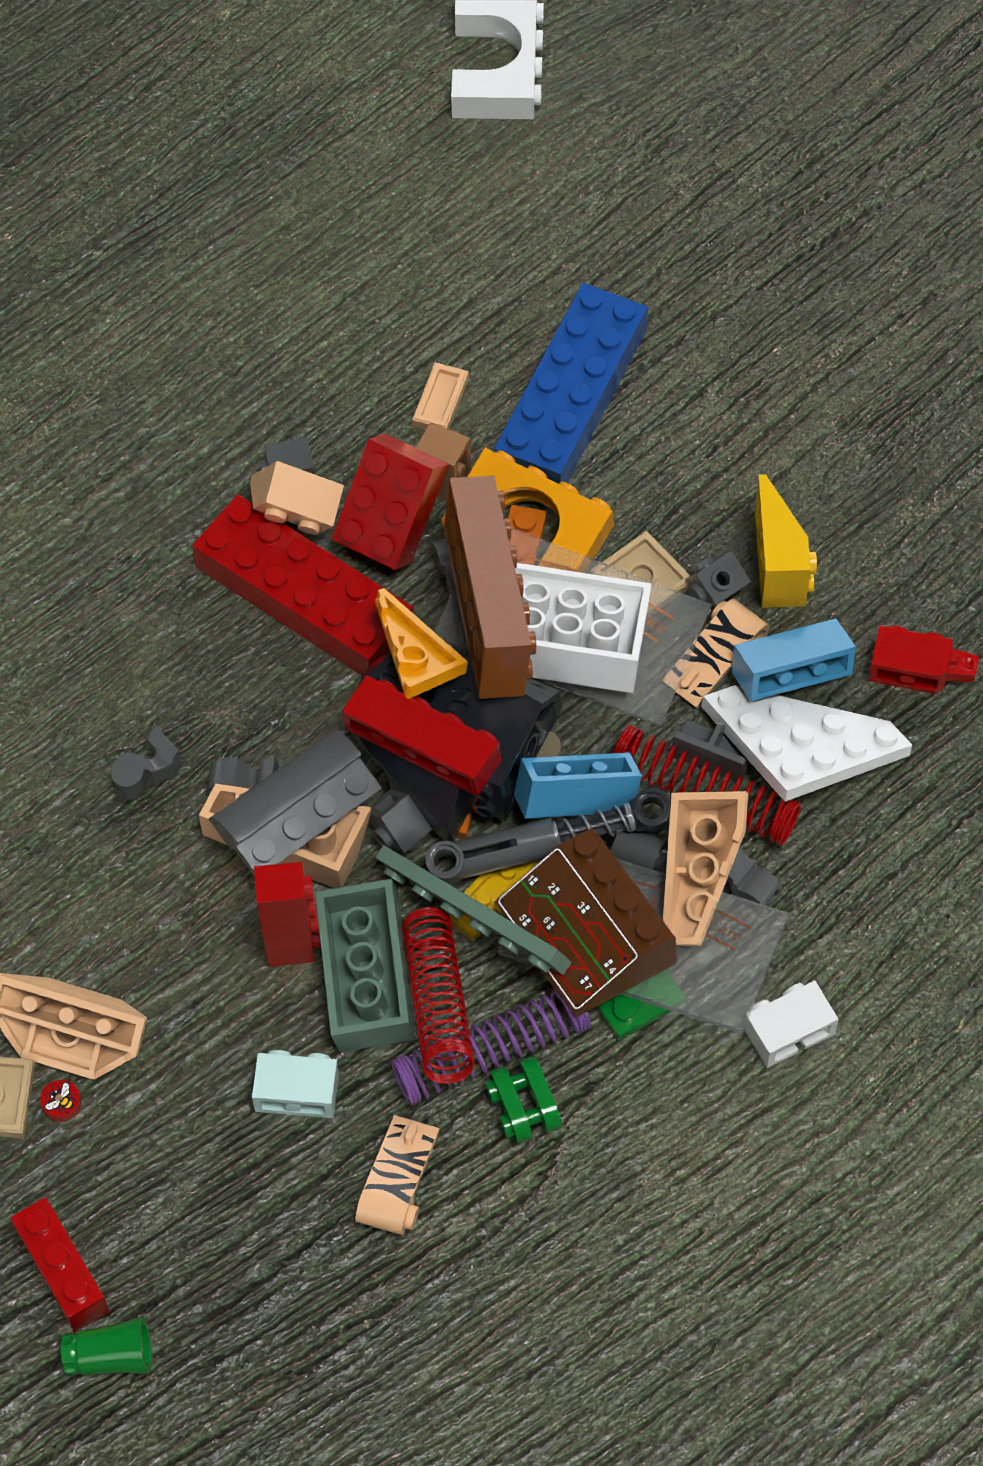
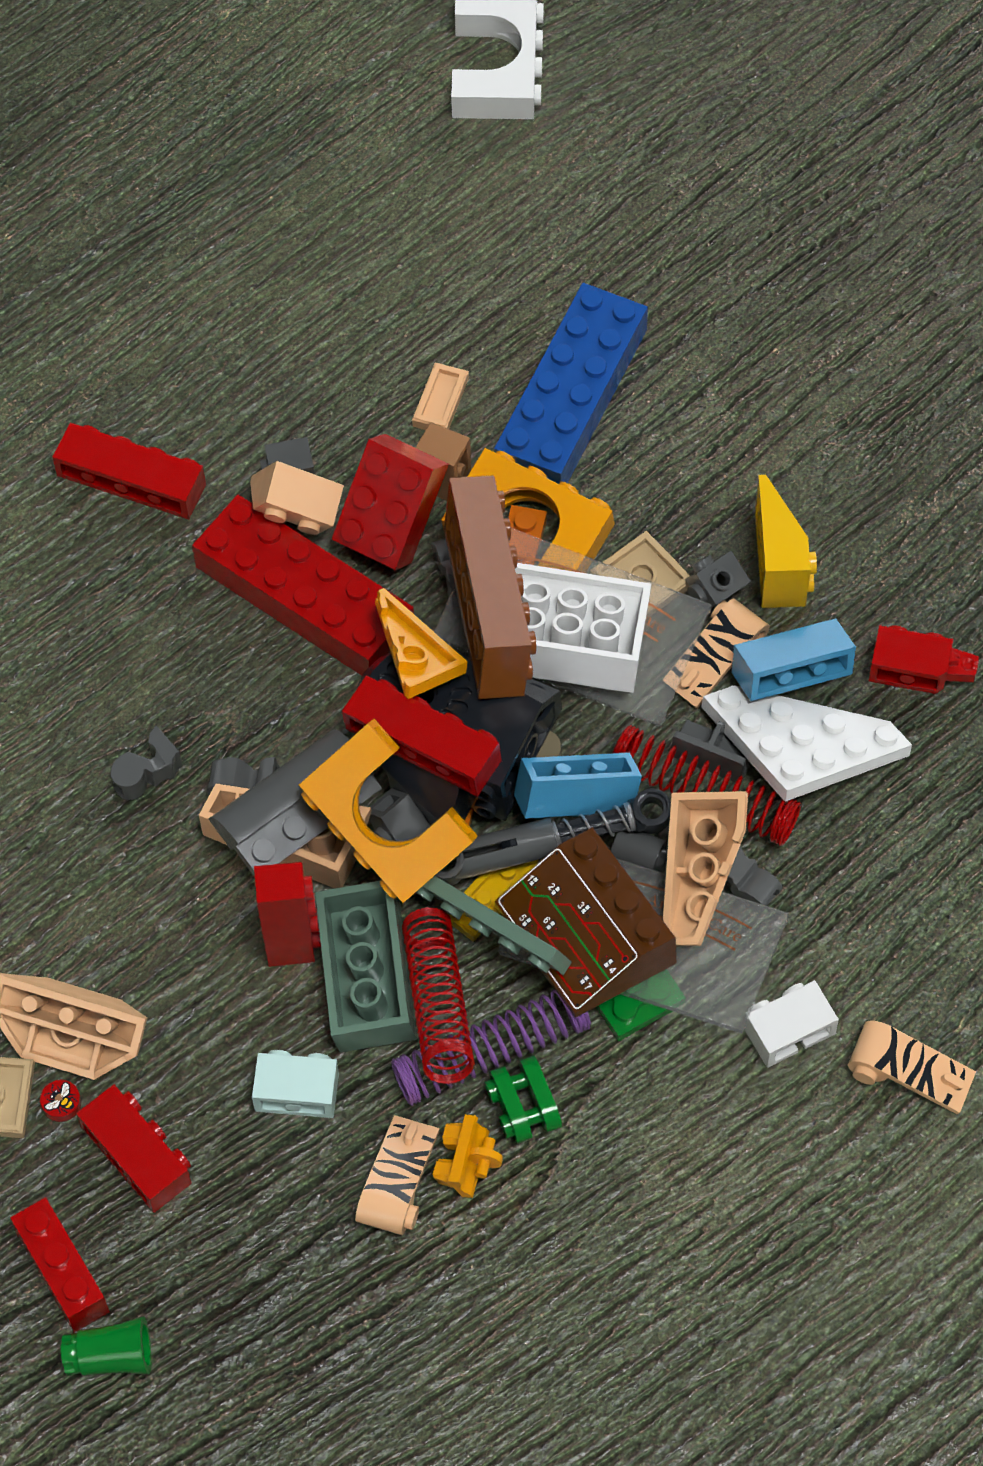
none -> red brick [52,422,206,520]
none -> red brick [76,1084,192,1213]
none -> light orange arch [299,719,478,903]
none -> light orange hips [433,1114,503,1198]
none -> light nougat door [848,1021,976,1114]

